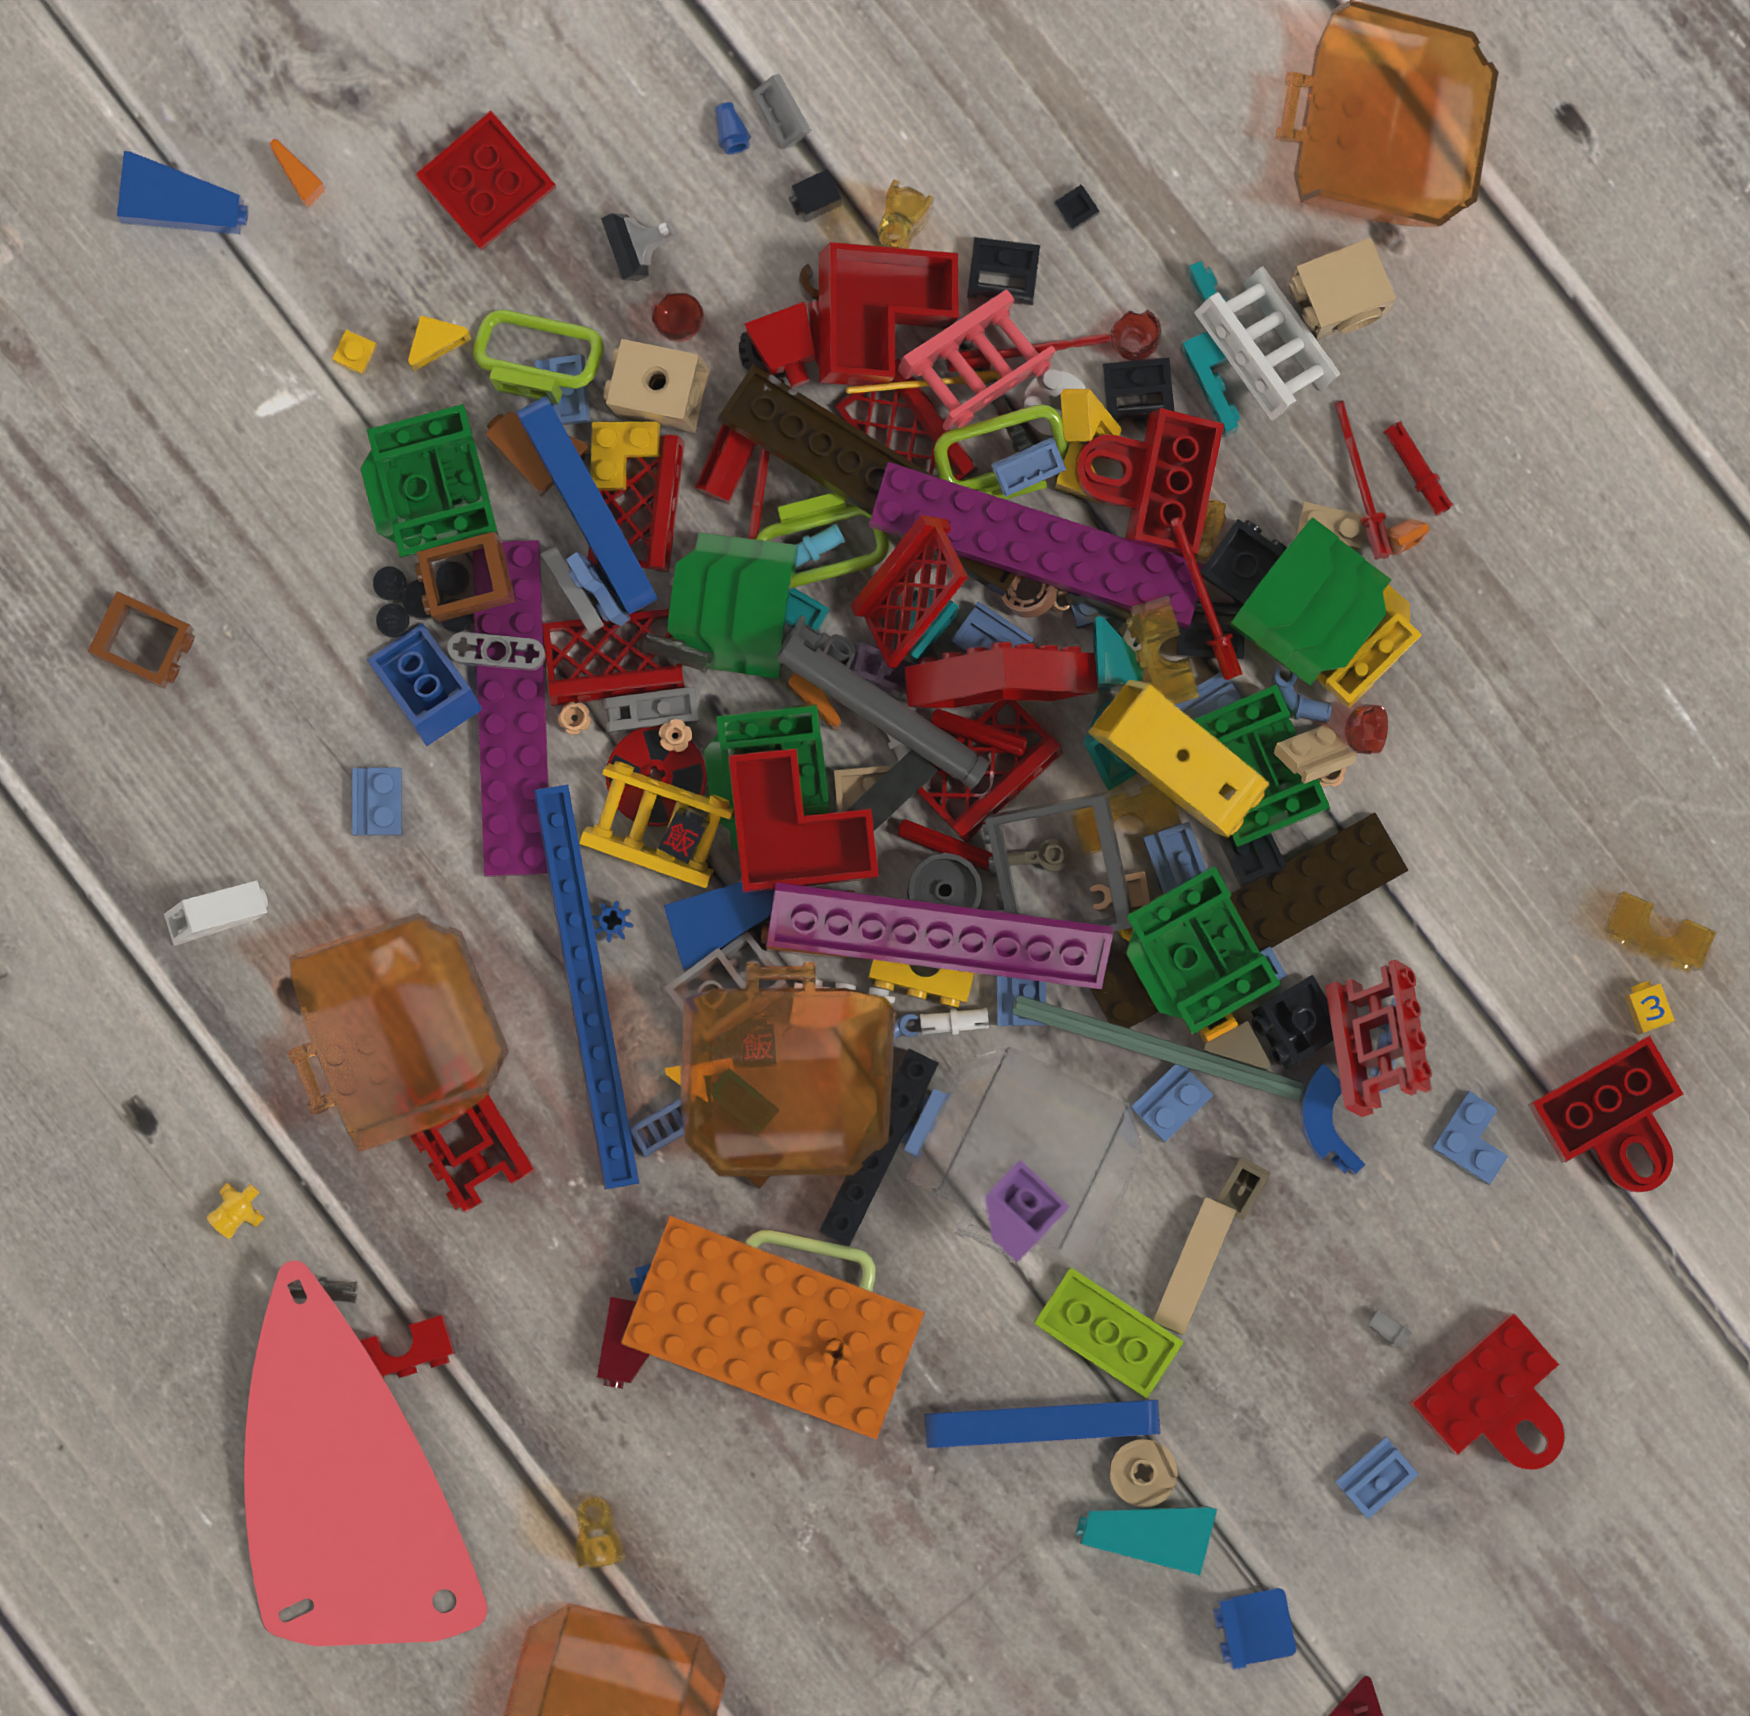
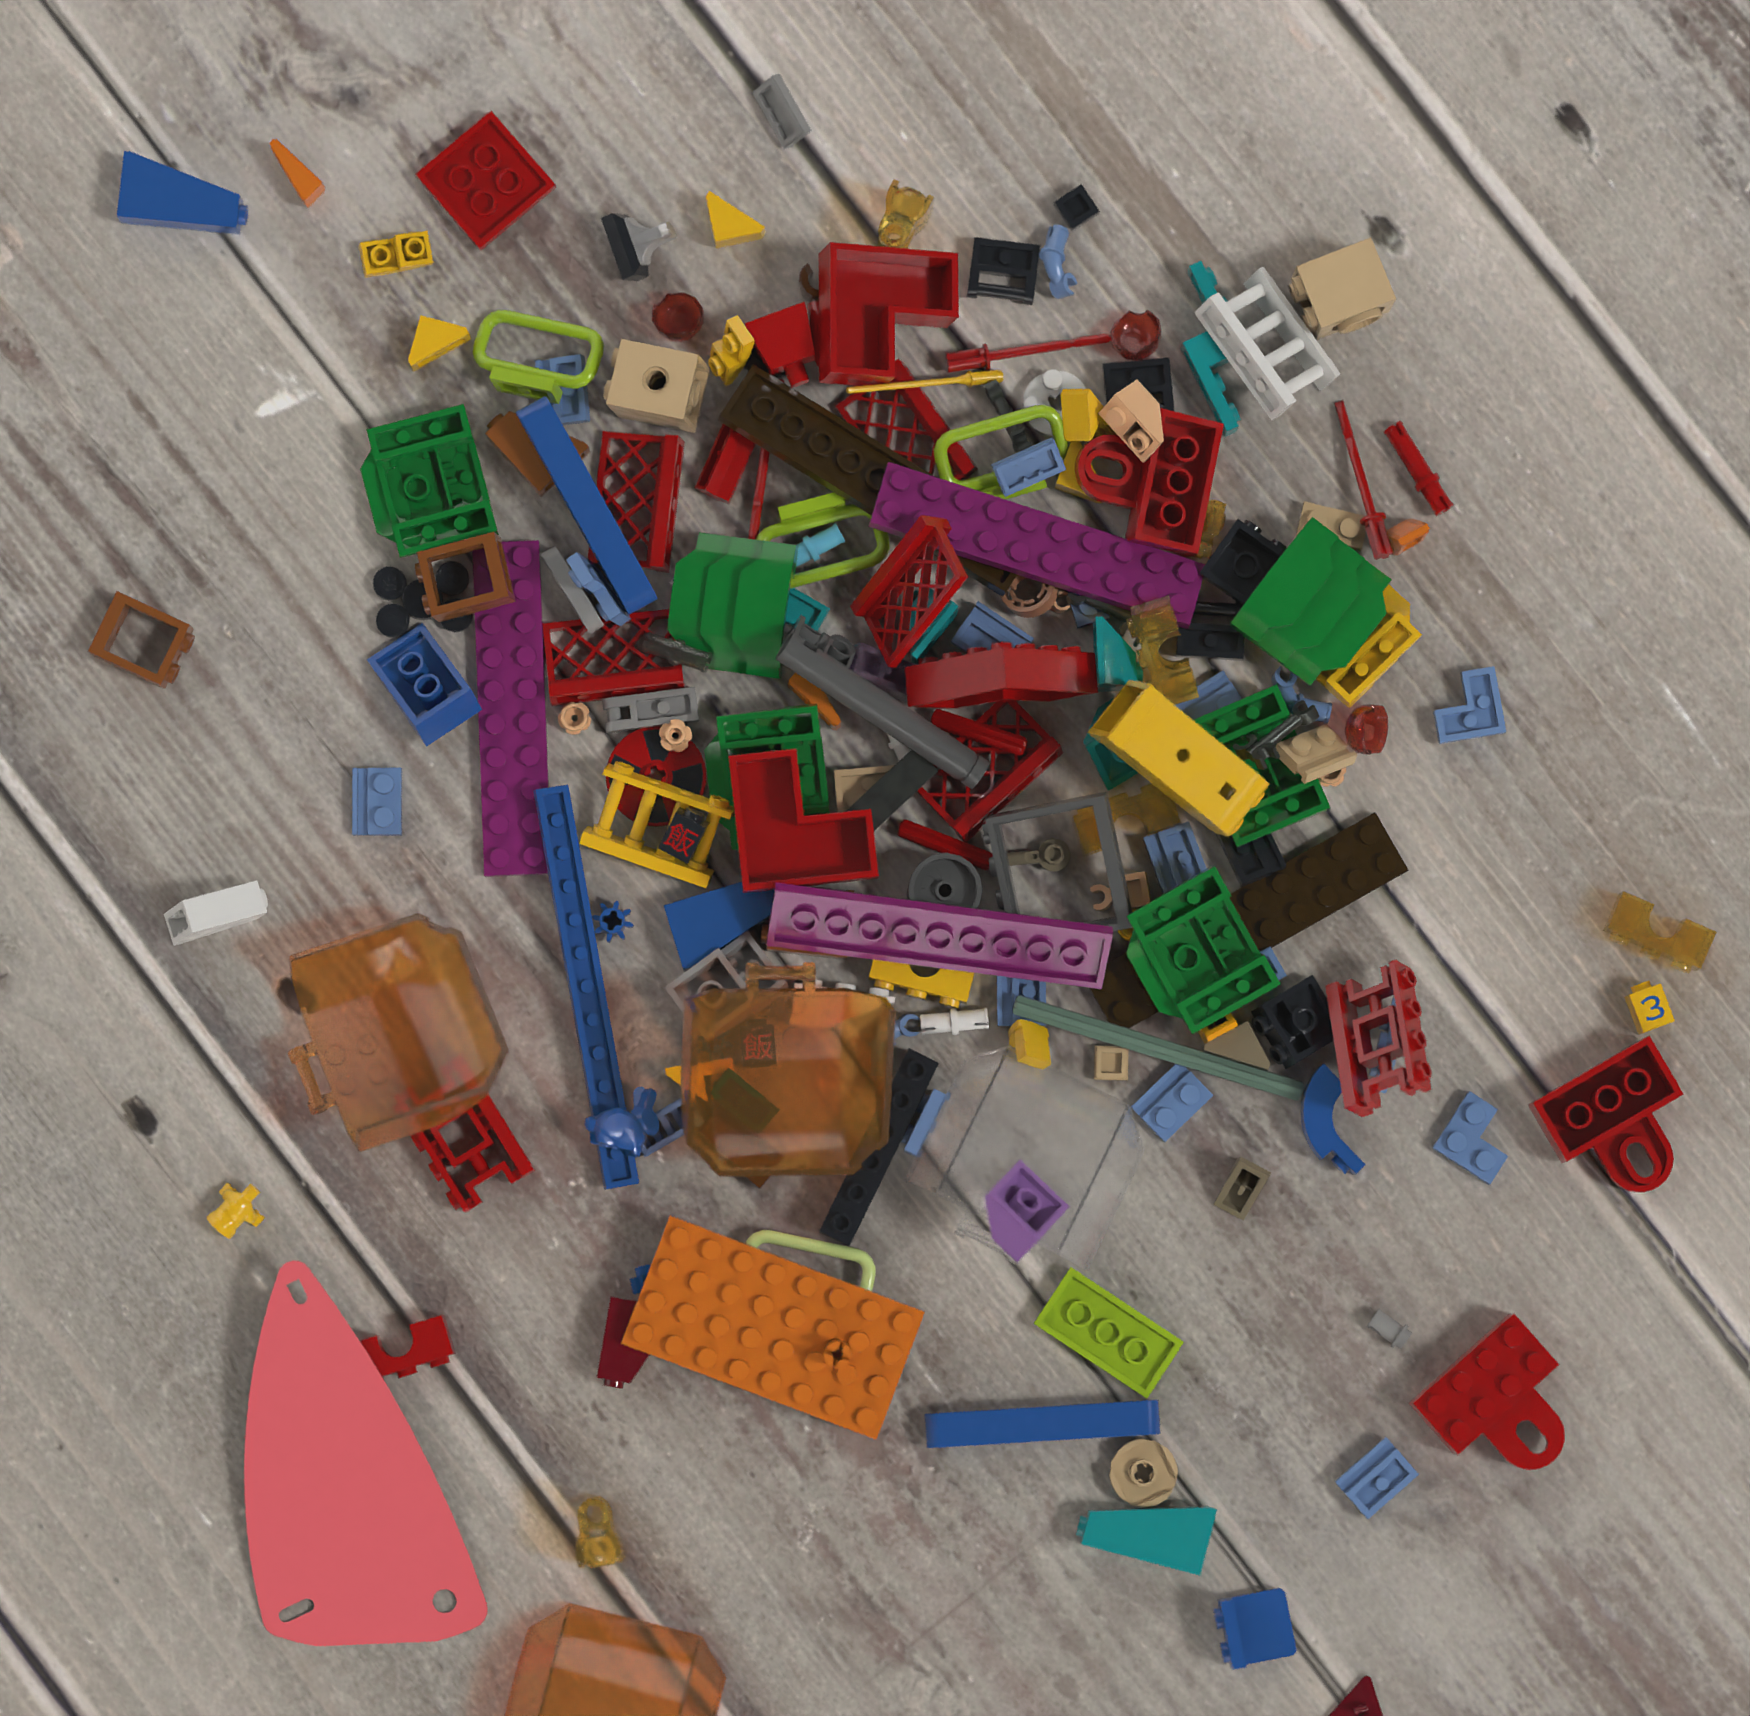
clear smoke pin [288,1277,358,1304] -> none
yellow plate [332,329,377,375] -> none
light grey beam [447,632,546,671] -> none
yellow plate [591,421,660,490] -> none
blue cone [714,102,751,155] -> none
black brick [788,169,842,222] -> none
coral fence [898,289,1056,432] -> none
tan slope [1153,1197,1237,1335] -> none
red piece [1171,517,1243,680] -> none
clear orange windscreen [1275,0,1499,227] -> none
none -> yellow slope [359,231,433,278]
none -> blue animal [584,1086,659,1157]
none -> yellow slope [706,191,766,248]
none -> yellow slope [708,315,755,386]
none -> yellow tile [1008,1019,1051,1070]
none -> medium blue piece [1039,225,1078,299]
none -> tan tile [1094,1046,1129,1081]
none -> light nougat slope [1098,380,1164,463]
none -> pearl dark grey bar [1233,700,1319,770]
none -> medium blue plate [1433,666,1506,744]

